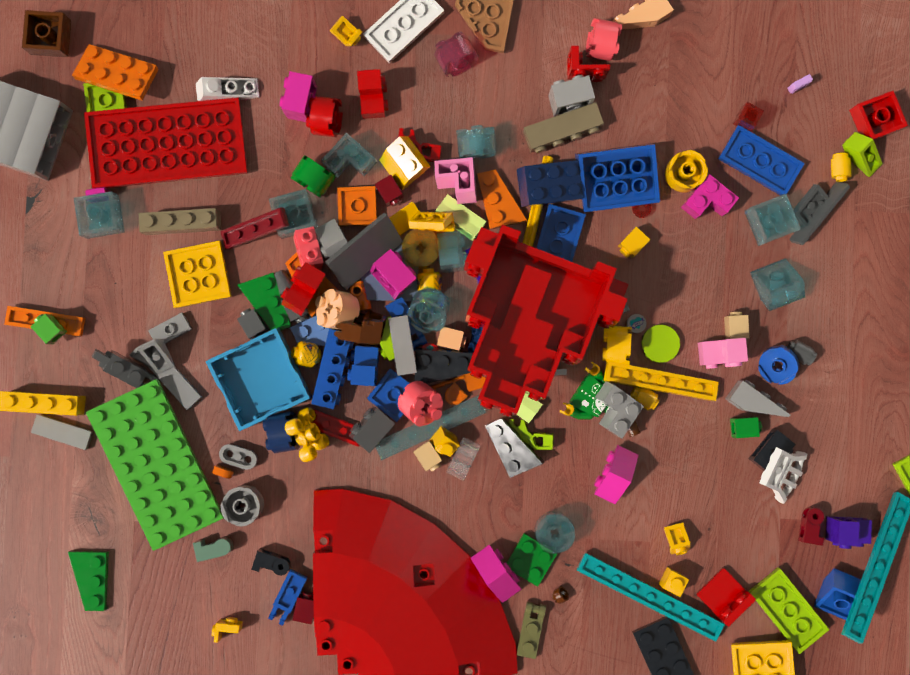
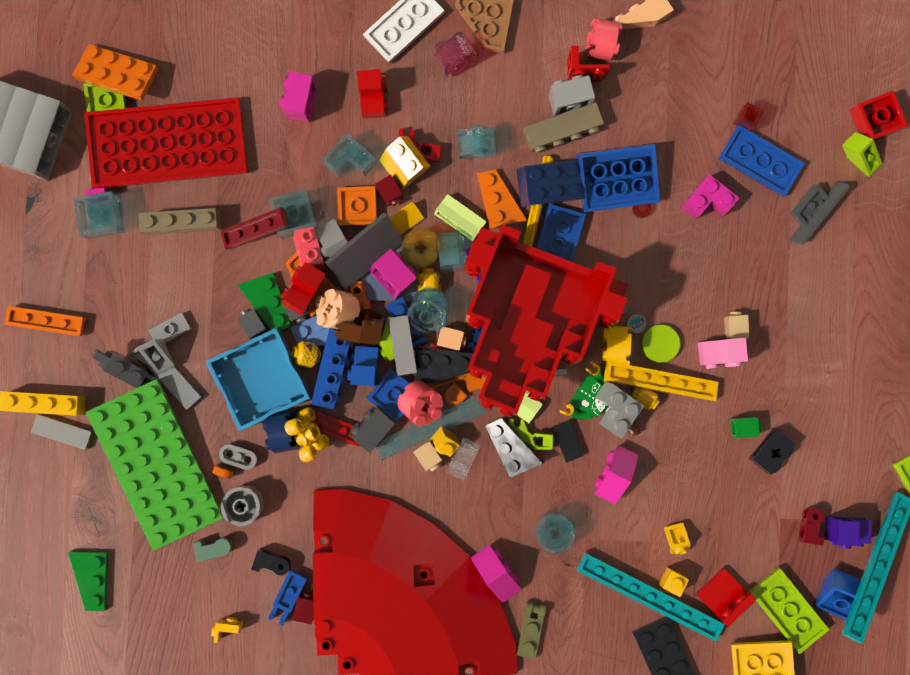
reddish brown brick [22,10,71,57] -> none
bright green brick [30,314,67,345] -> none
yellow plate [163,241,232,308] -> none
white slope [196,77,259,101] -> none
dark grey cone [274,270,293,296] -> none
green brick [291,155,336,198] -> none
red brick [306,96,343,138] -> none
yellow bracket [329,16,362,46] -> none
yellow bracket [408,212,455,232] -> none
bright pink brick [434,157,477,204] -> none
green plate [506,533,557,587] -> none
reddish brown hinge [552,586,569,604] -> none
yellow brick [618,227,650,258] -> none
yellow brick [665,150,708,193] -> none
light grey slope [725,380,790,417] -> none
clear light blue brick [744,194,801,246] -> none
clear light blue slope [750,258,805,311] -> none
blue plate [758,345,799,385] -> none
white plate [759,447,808,504] -> none
lavender tile [787,74,813,94] -> none
dark grey brick [787,340,817,366] -> none
yellow brick [831,153,852,182] -> none
none -> black tile [552,420,584,463]

